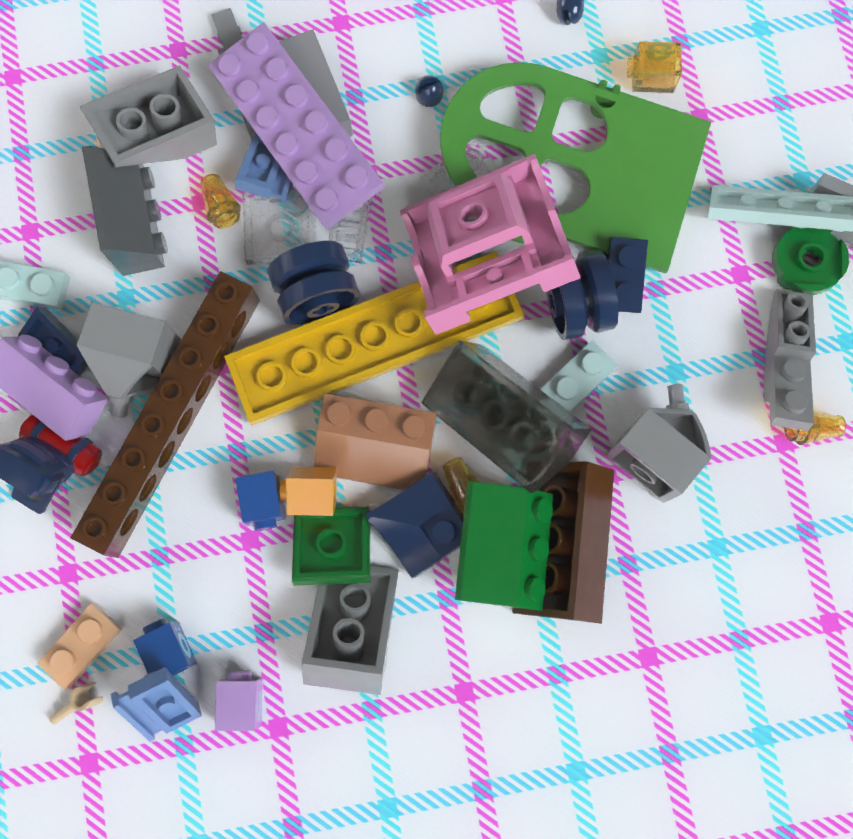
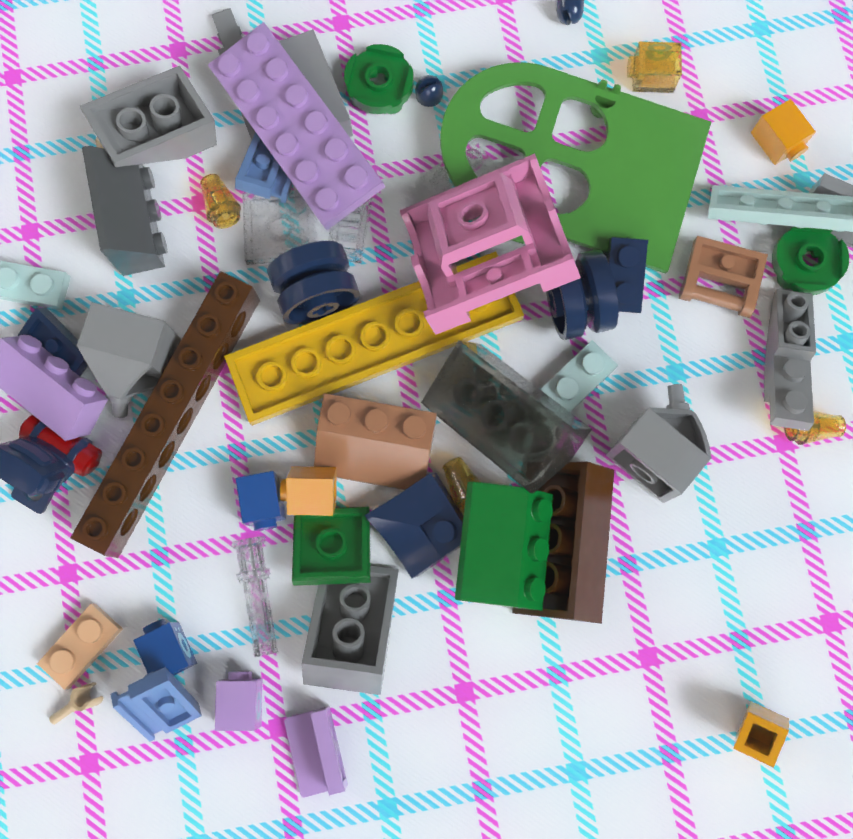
none -> clear pin [231,536,279,657]
none -> lavender panel [284,706,348,798]
none -> green plate [344,44,414,114]
none -> nougat plate [679,235,768,318]
none -> light orange brick [733,701,789,768]
none -> light orange brick [751,99,816,165]

